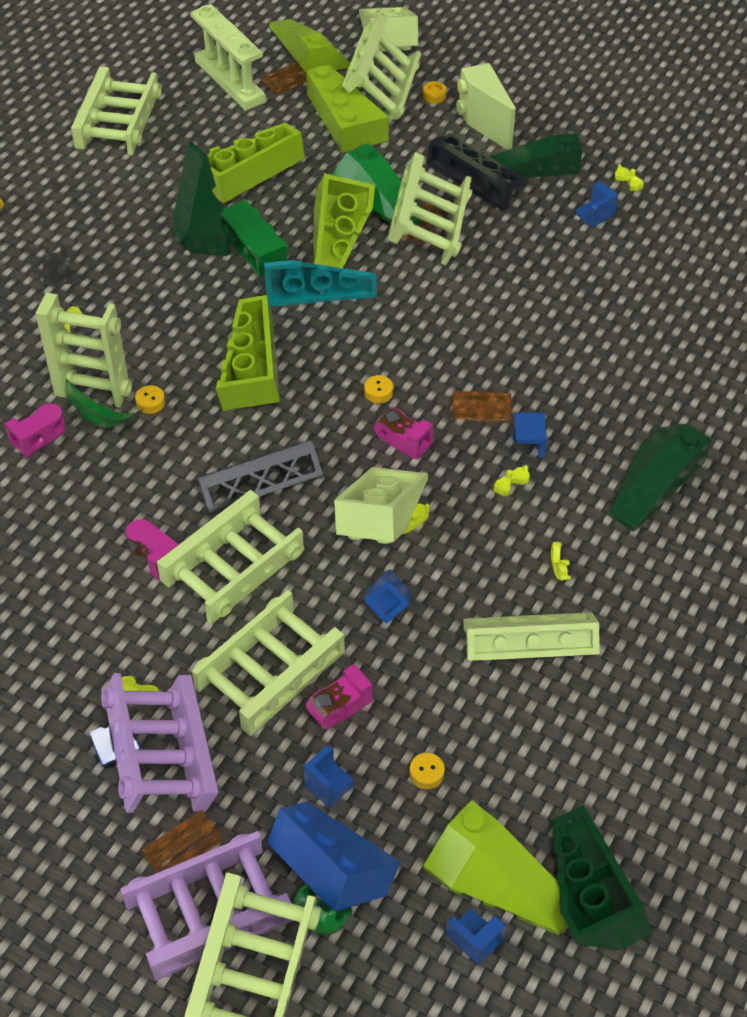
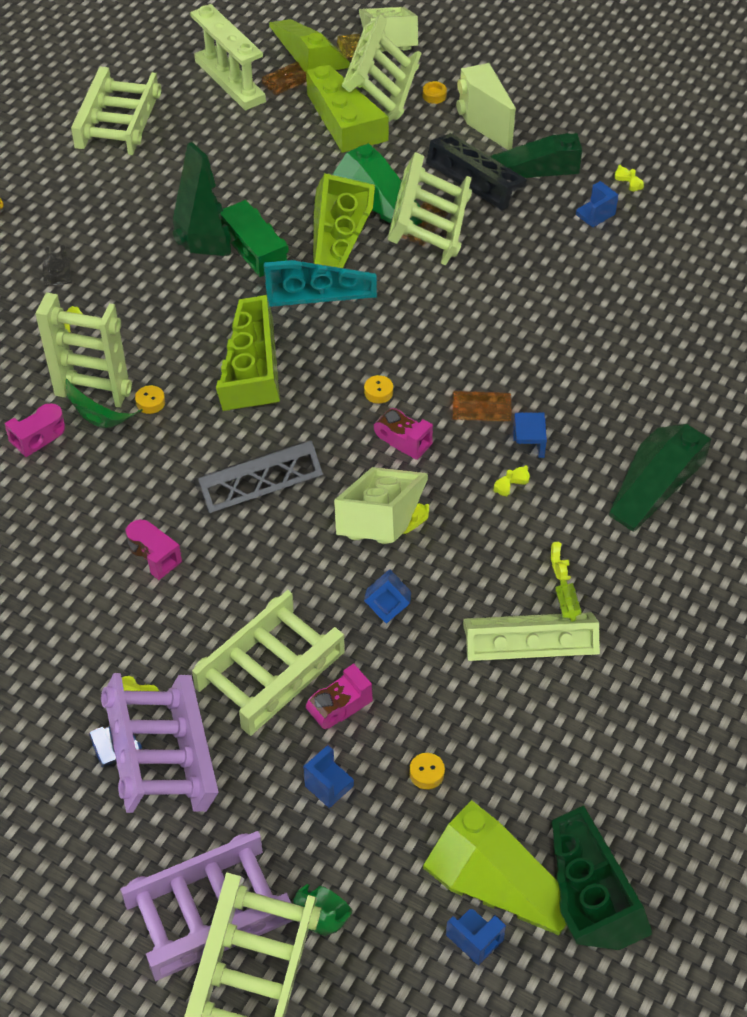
clear orange tile [142,810,223,873] -> none
yellowish green fence [157,490,304,624] -> none
lime wedge [207,123,305,203] -> none
blue wedge [267,802,401,912] -> none
none -> clear yellow plate [337,34,361,58]
none -> lime axle [555,580,582,622]

